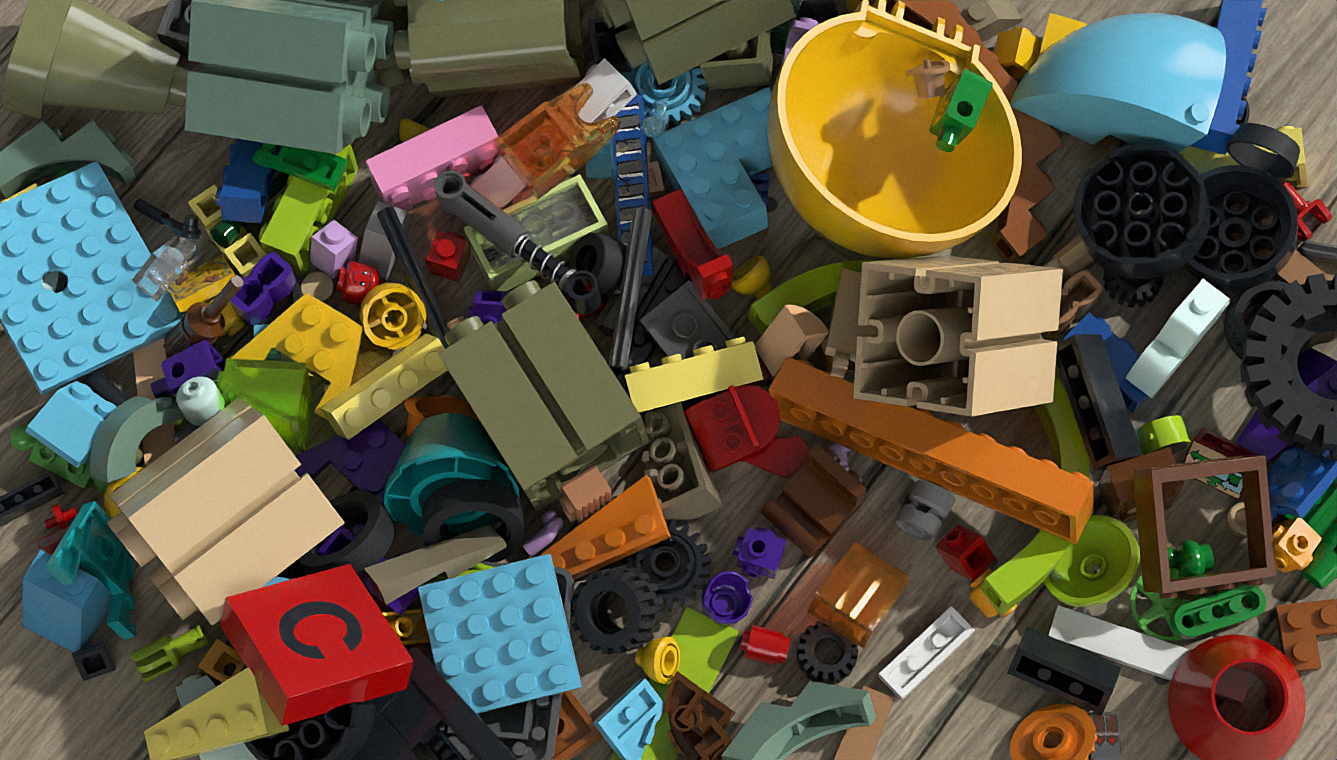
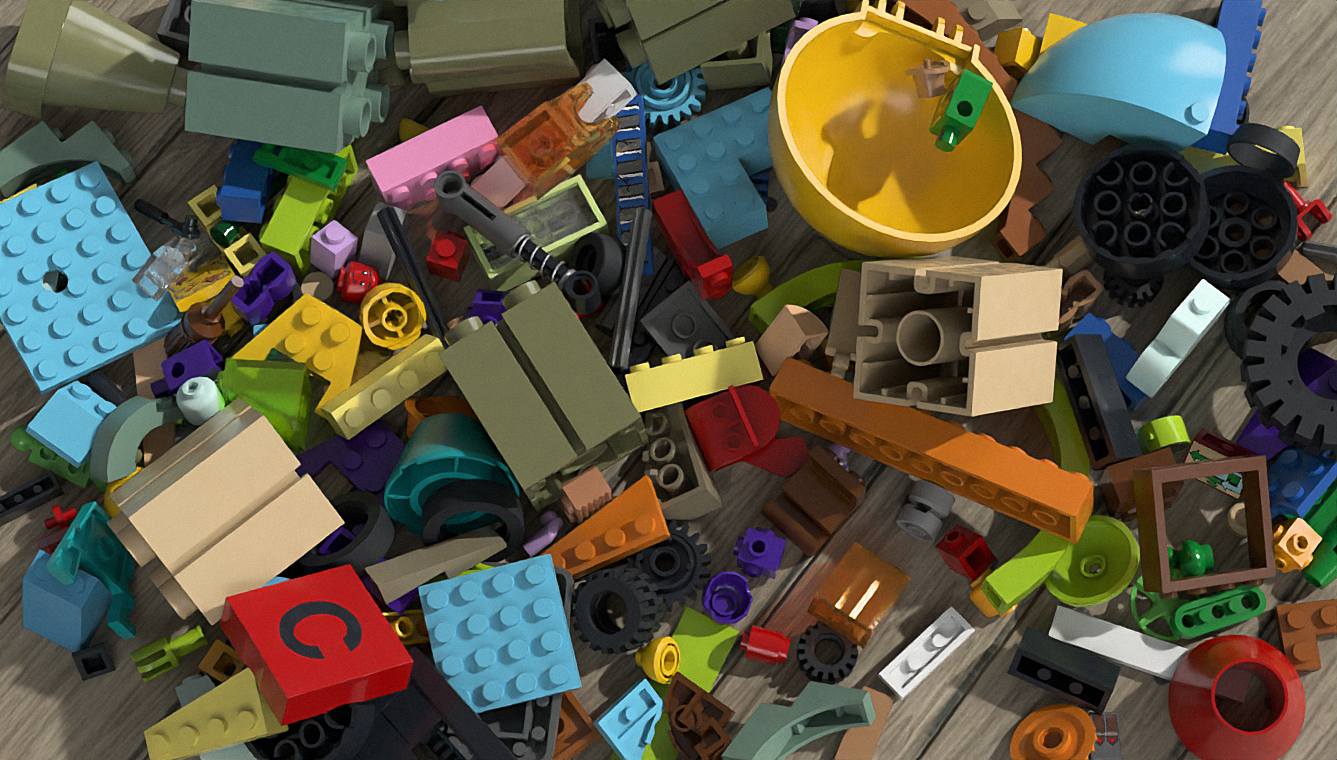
clear light blue arm [641,101,669,138] -> none

